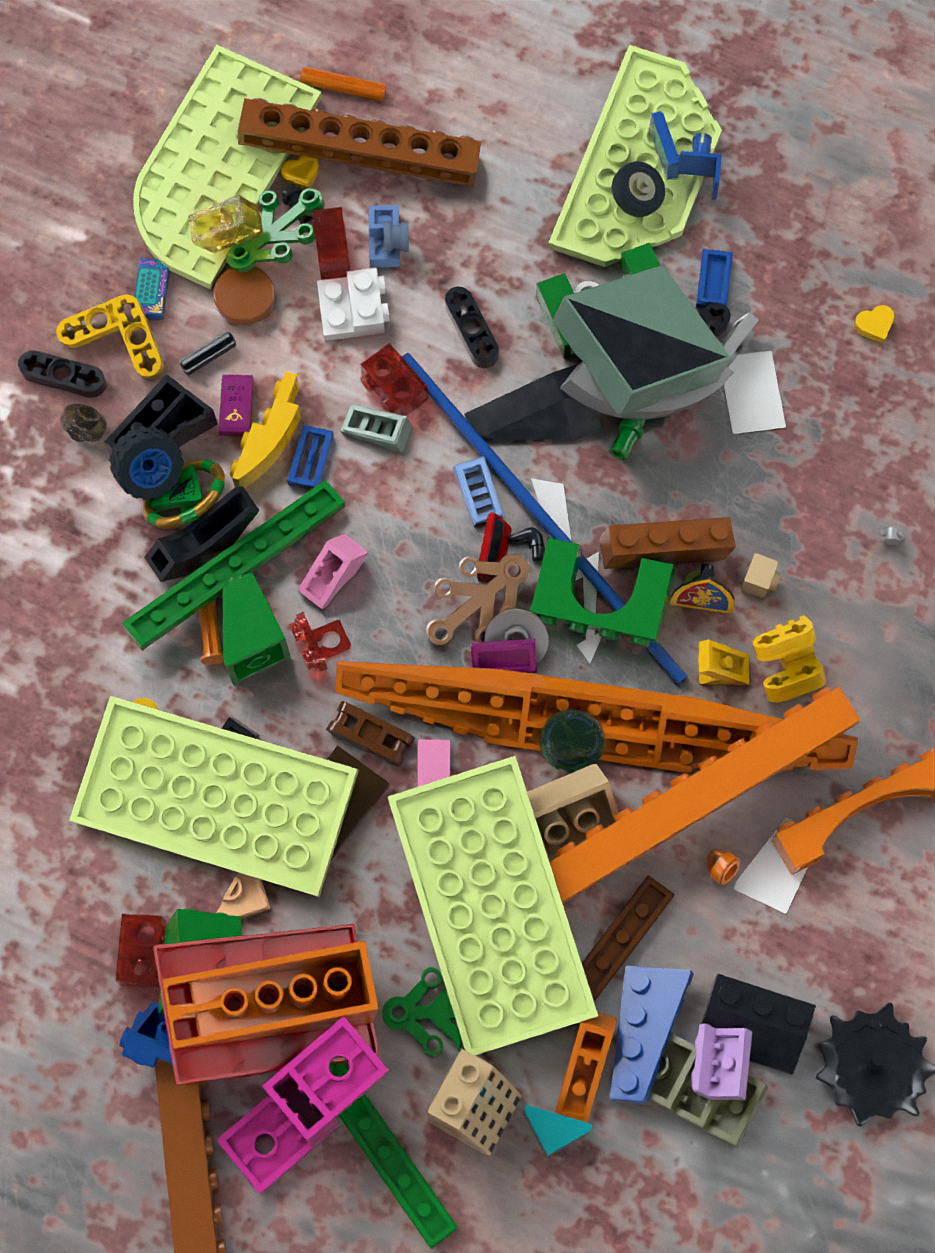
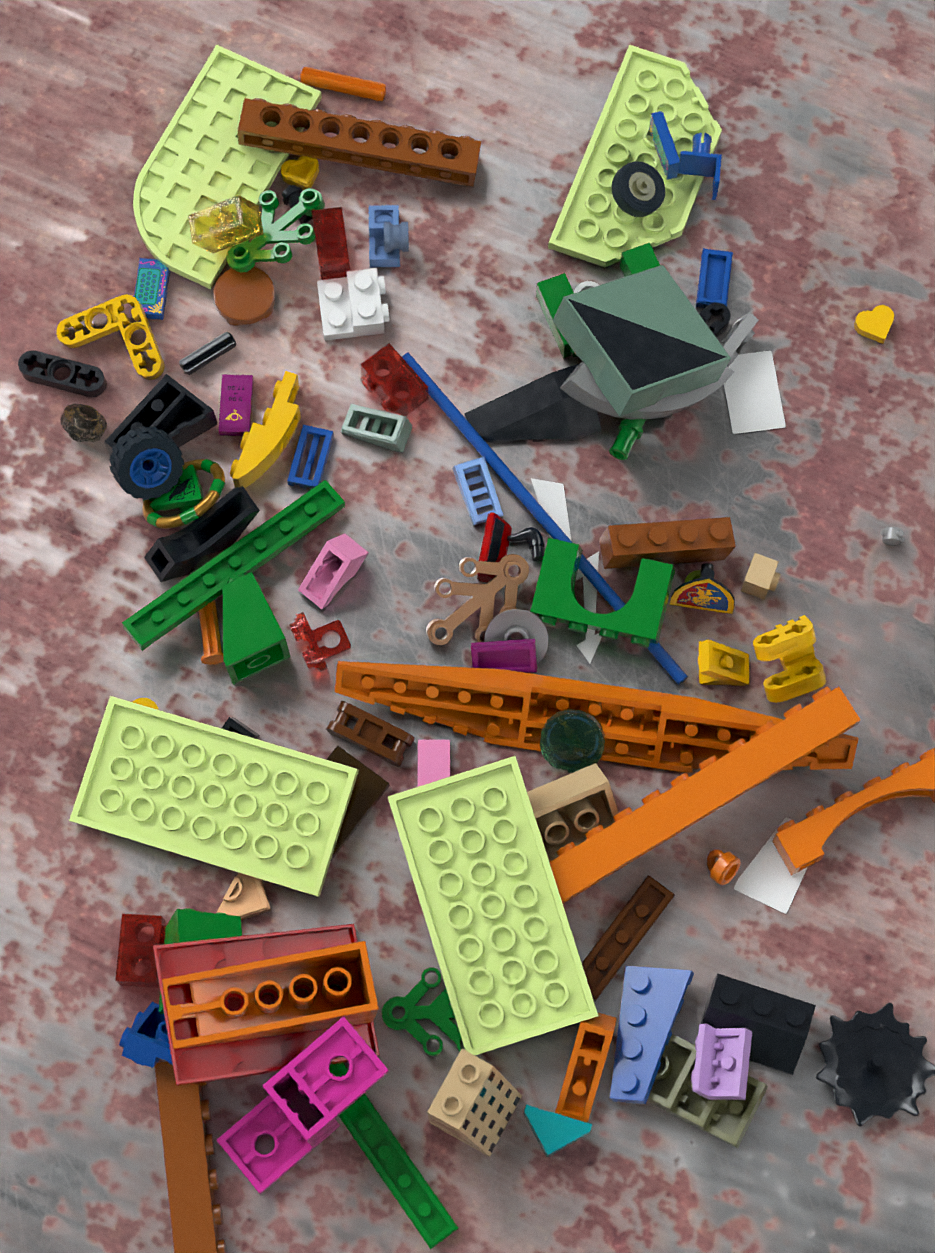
black beam [445,286,499,368] -> none

